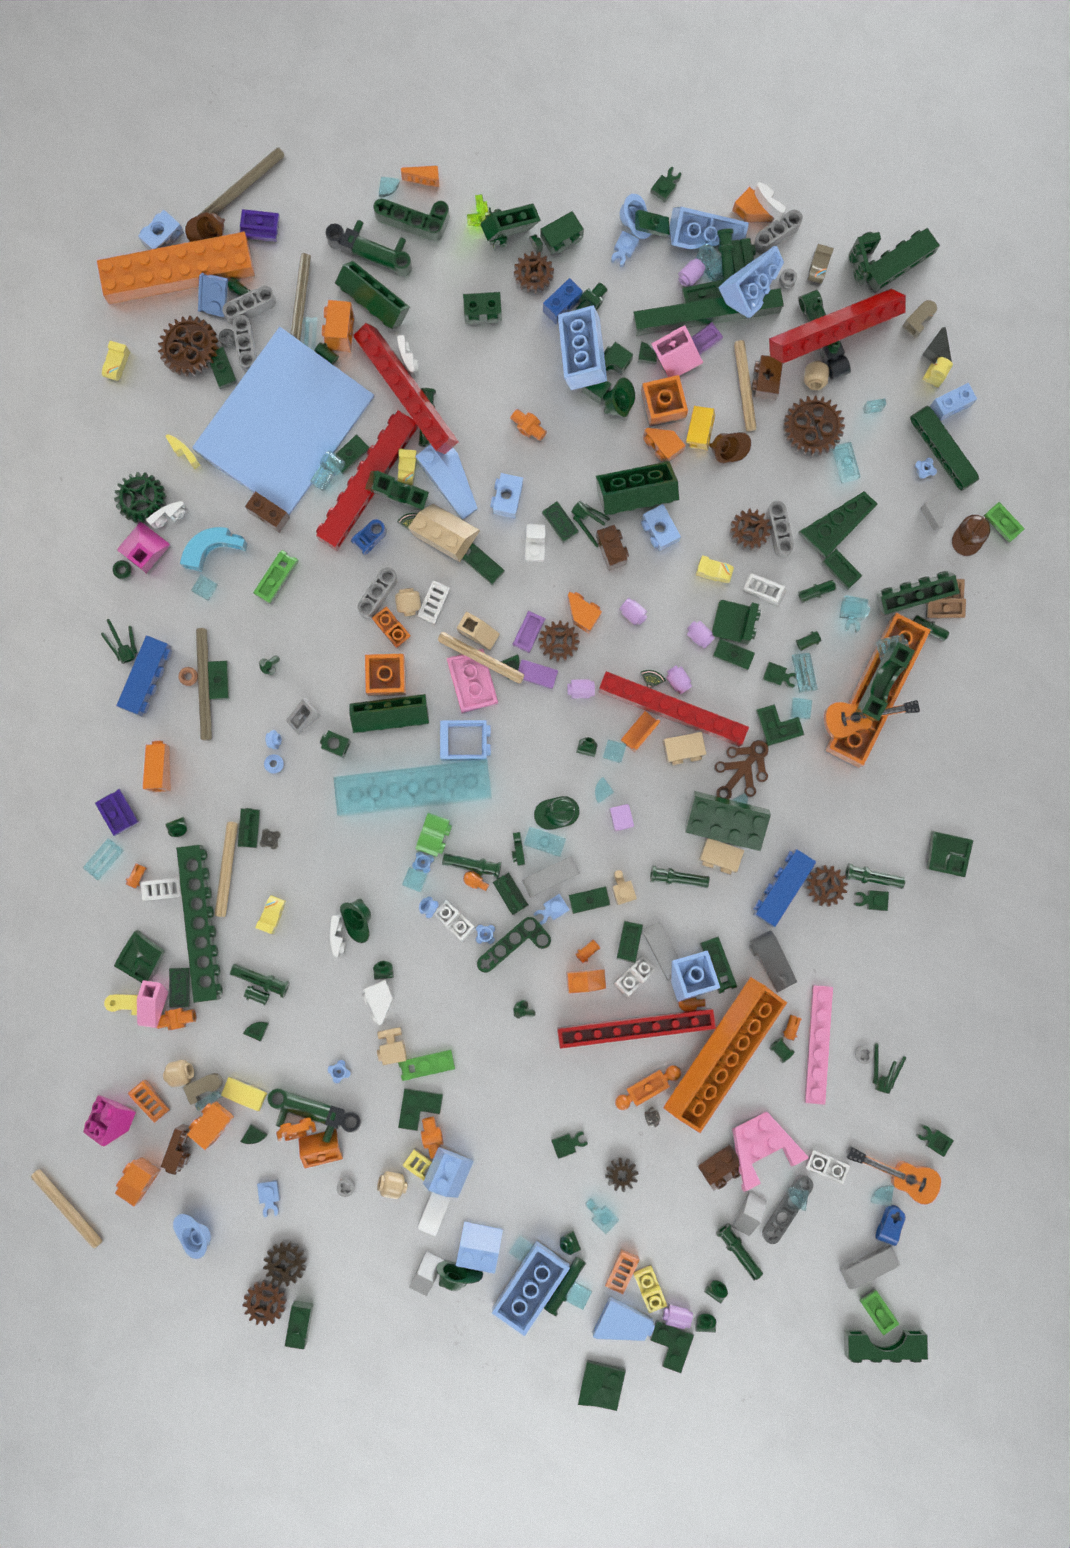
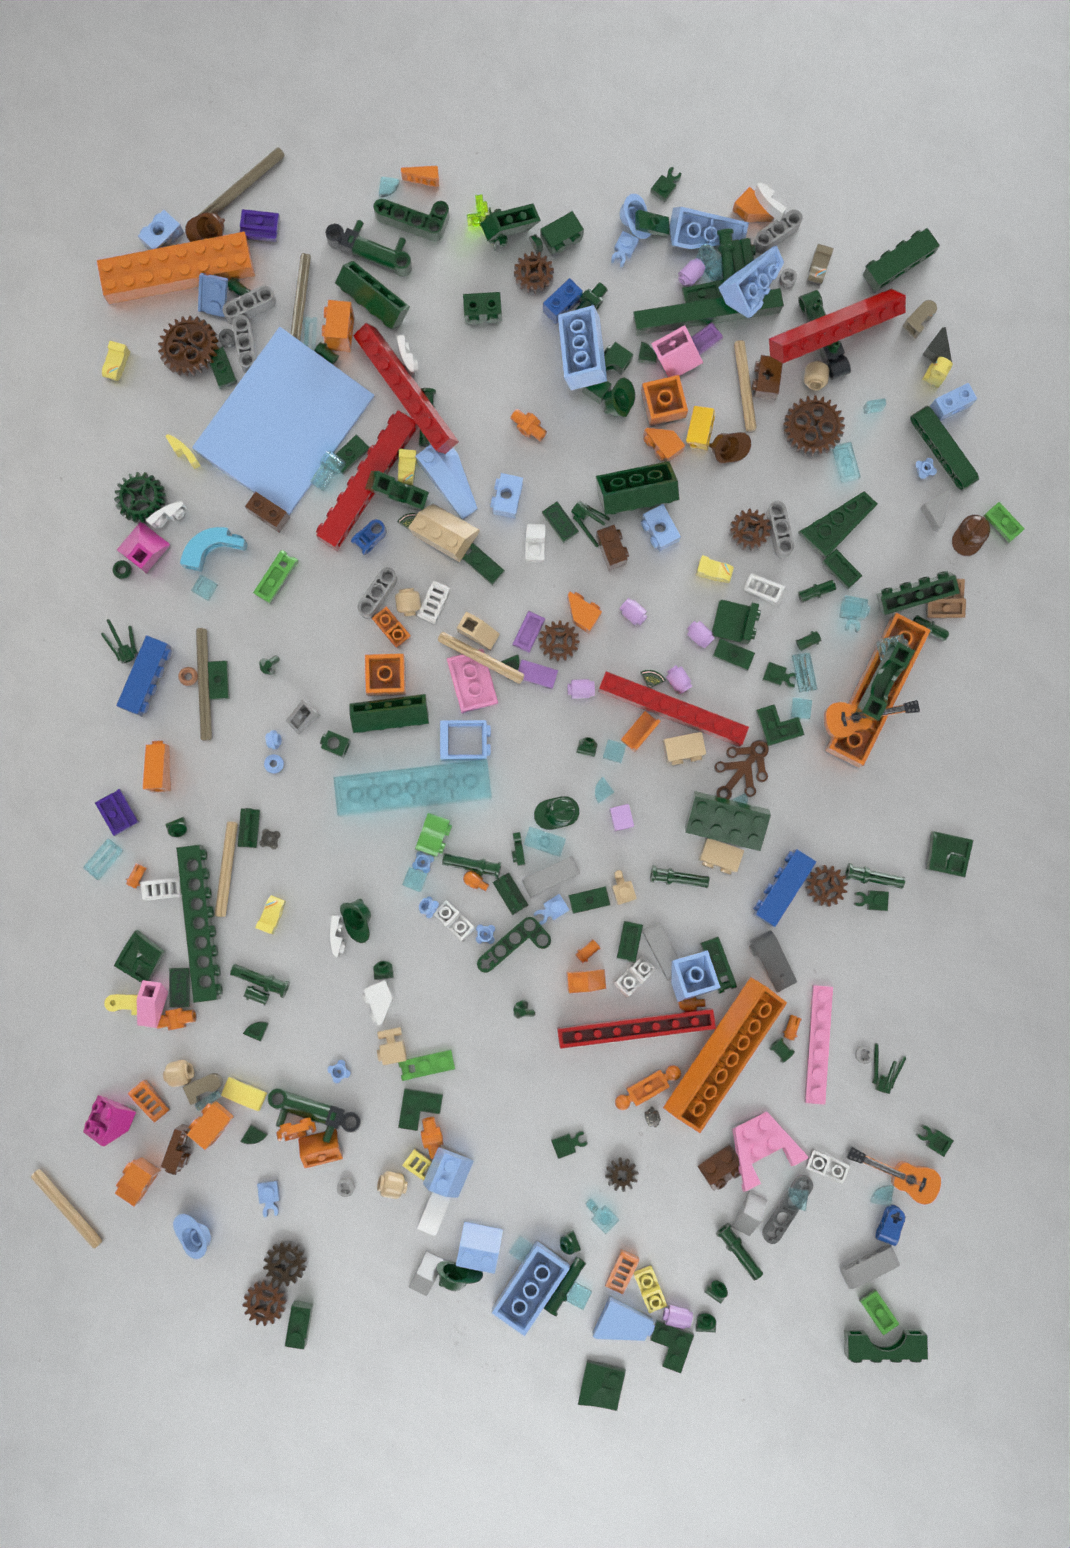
dark green bracket [849,232,881,286] -> none

